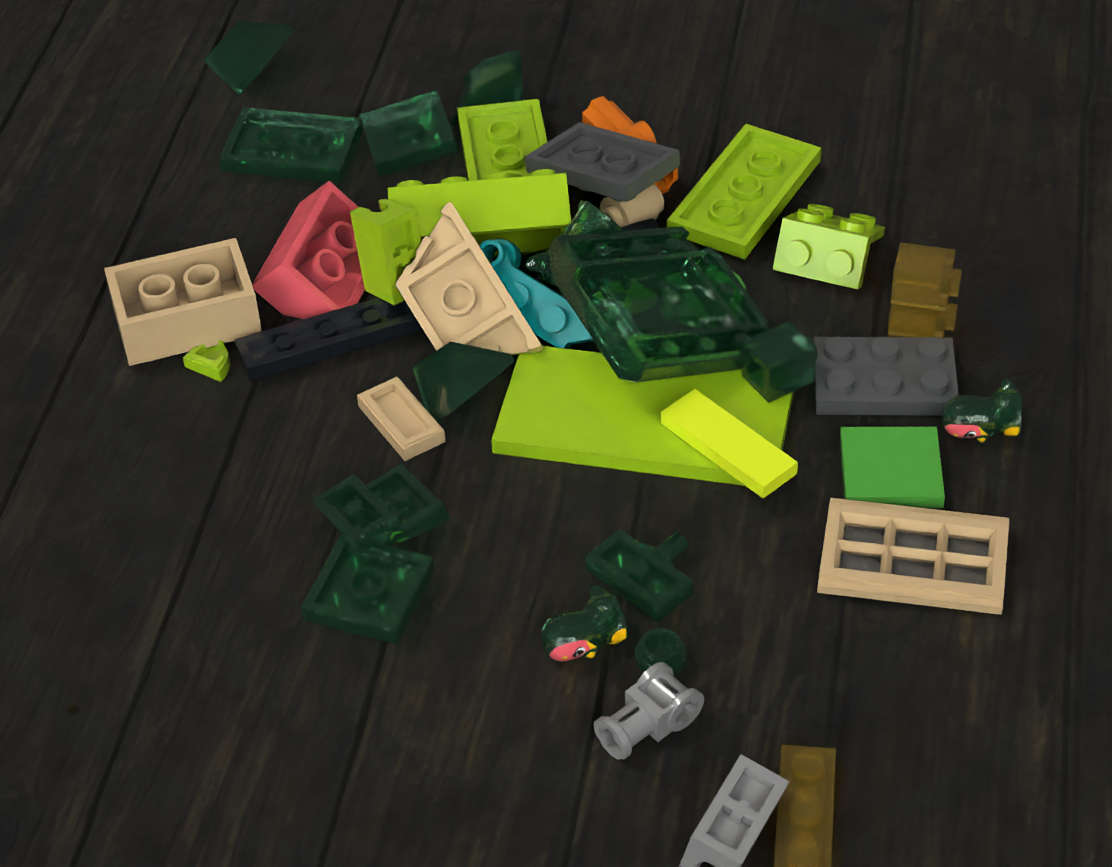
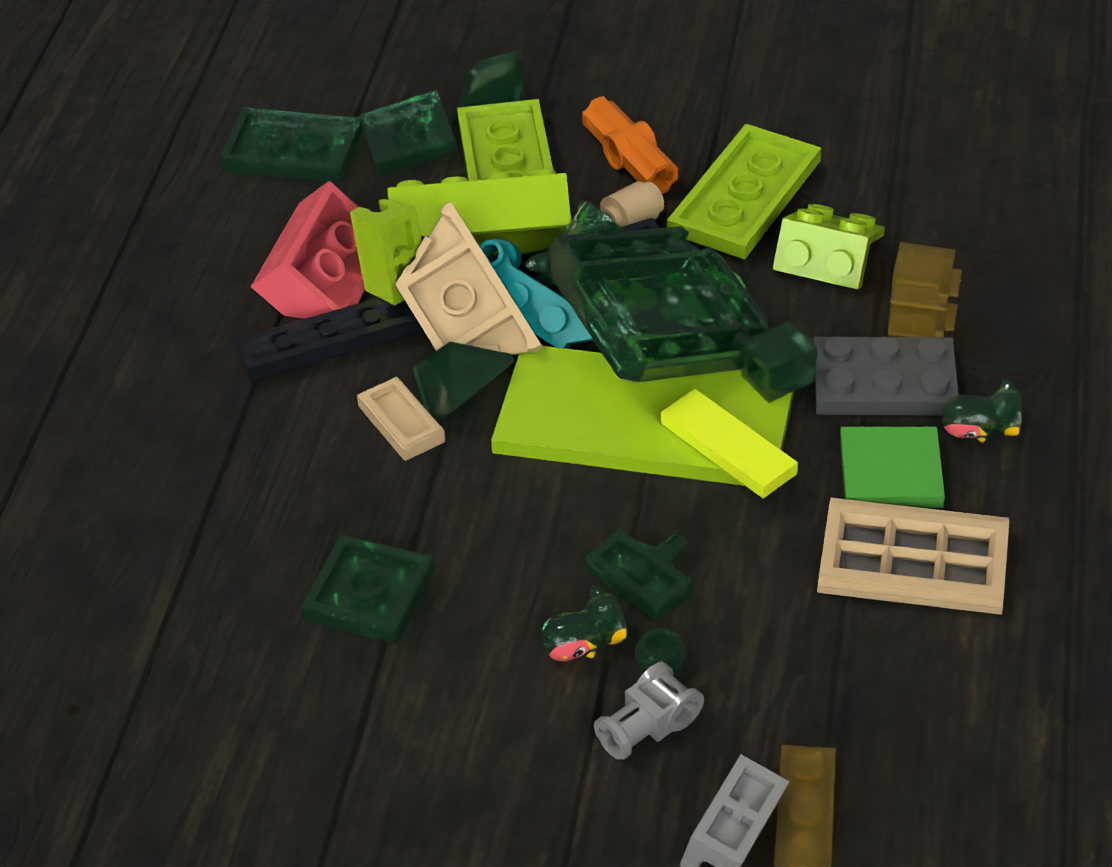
tan brick [104,238,262,366] -> none
lime tile [183,340,230,382] -> none
clear green slope [203,20,294,95] -> none
clear green slope [313,464,450,549] -> none
dark grey plate [525,122,680,202] -> none

